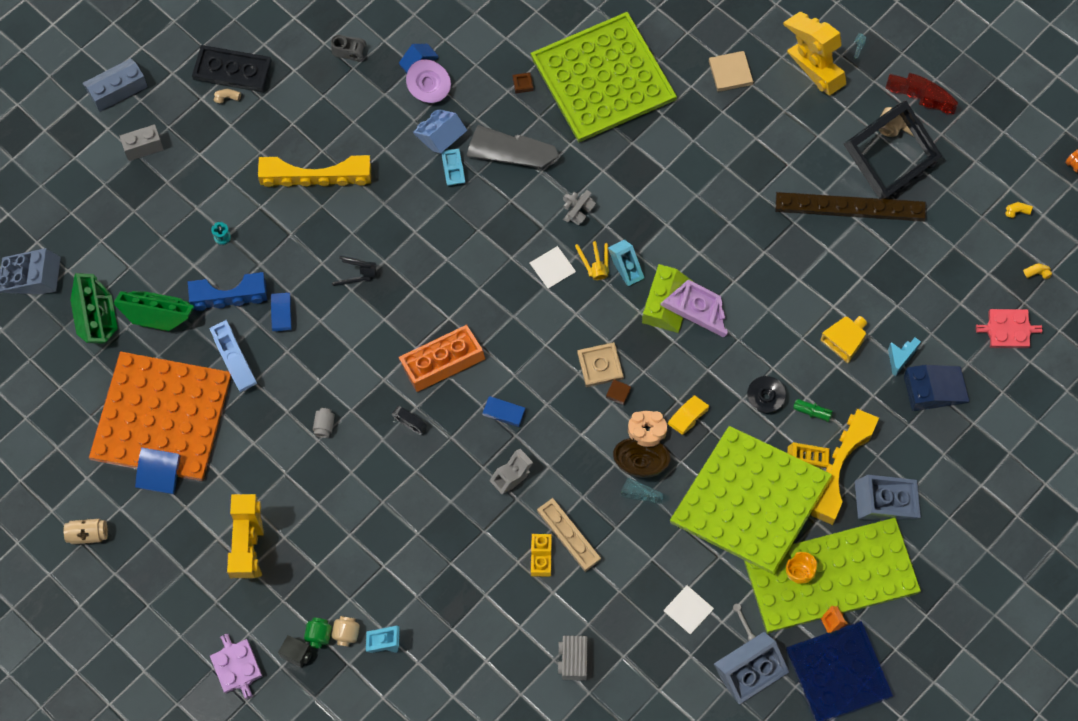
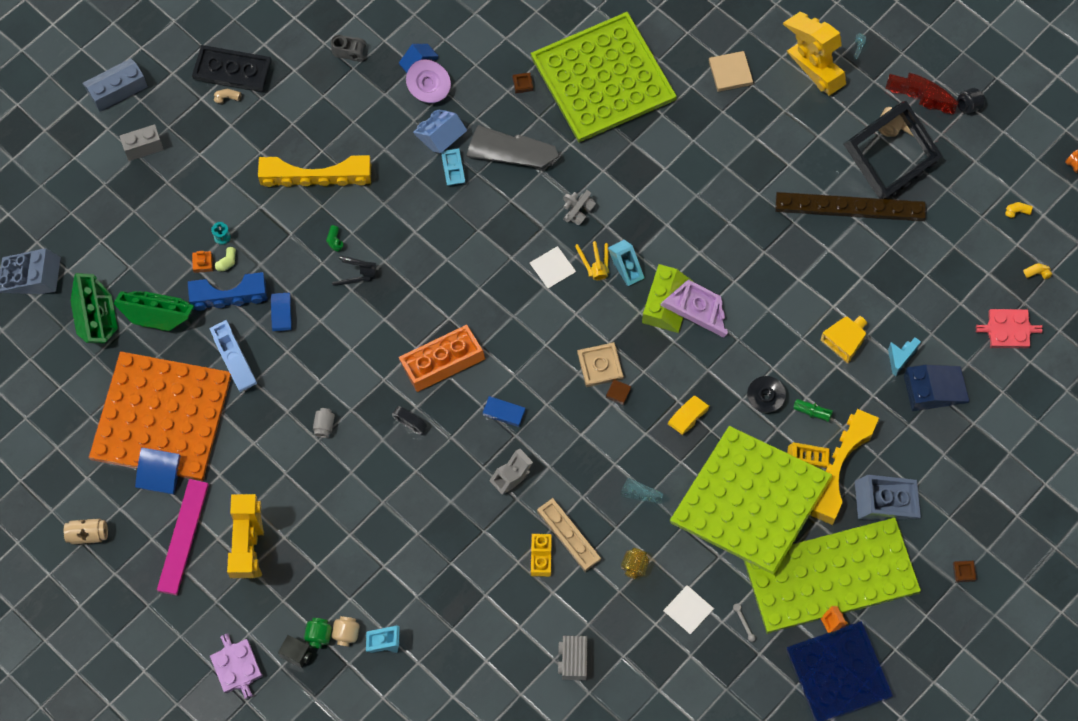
dark brown hat [613,438,671,478] -> none
light nougat plate [628,411,667,447] -> none
sand blue slope [714,632,789,704] -> none
light orange hair [786,552,817,584] -> none
none -> dark pink tile [157,479,209,596]
none -> orange tile [192,251,213,273]
none -> yellowish green arm [215,247,236,271]
none -> green arm [326,225,344,251]
none -> clear yellow head [621,548,650,579]
none -> reddish brown tile [953,560,976,583]
none -> black head [957,88,985,114]

